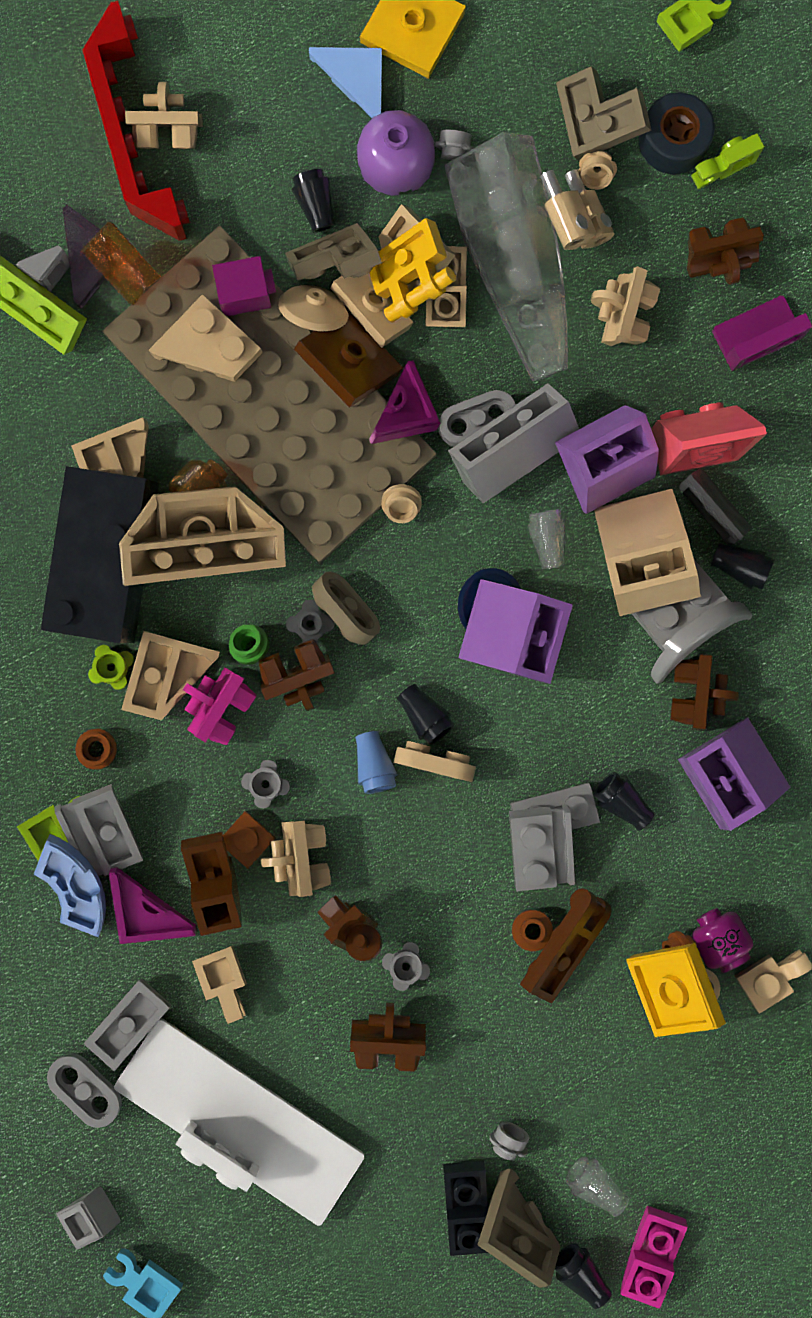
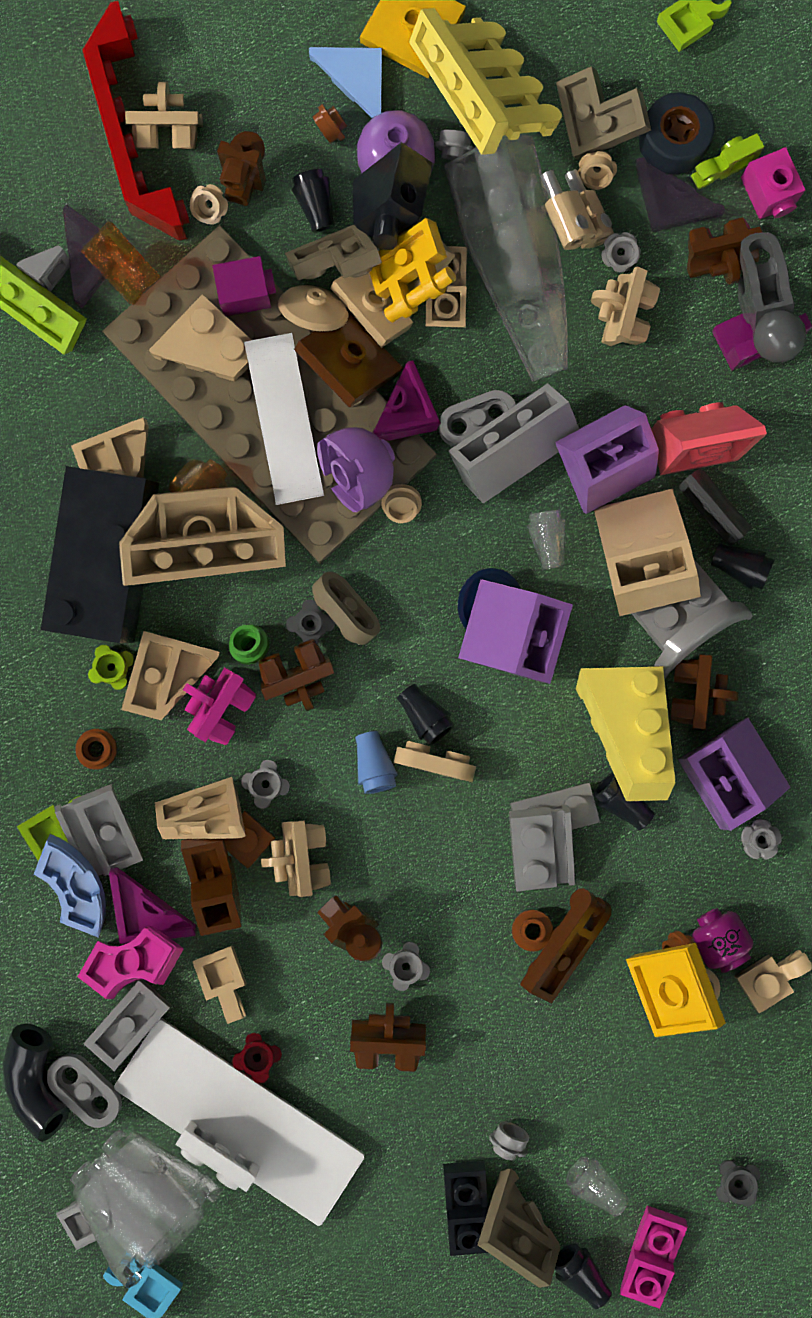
none -> black cylinder [3,1024,70,1142]
none -> clear cone [70,1129,222,1289]
none -> dark pink tile [77,926,184,999]
none -> tan wing [155,777,246,839]
none -> tan plate [190,184,228,225]
none -> reddish brown hips [217,131,266,206]
none -> dark red plate [232,1033,282,1083]
none -> white sticker [244,333,324,505]
none -> dark orange plate [312,104,347,144]
none -> medium lavender cylinder [317,427,395,512]
none -> black torso [353,142,432,250]
none -> light yellow fence [409,8,562,155]
none -> light yellow wedge [576,666,676,801]
none -> light grey plate [601,232,641,272]
none -> clear purple tile [635,157,725,232]
none -> dark grey plate [716,1160,760,1207]
none -> dark grey piece [738,232,807,363]
none -> dark pink brick [741,147,805,220]
none -> light grey plate [741,819,782,859]

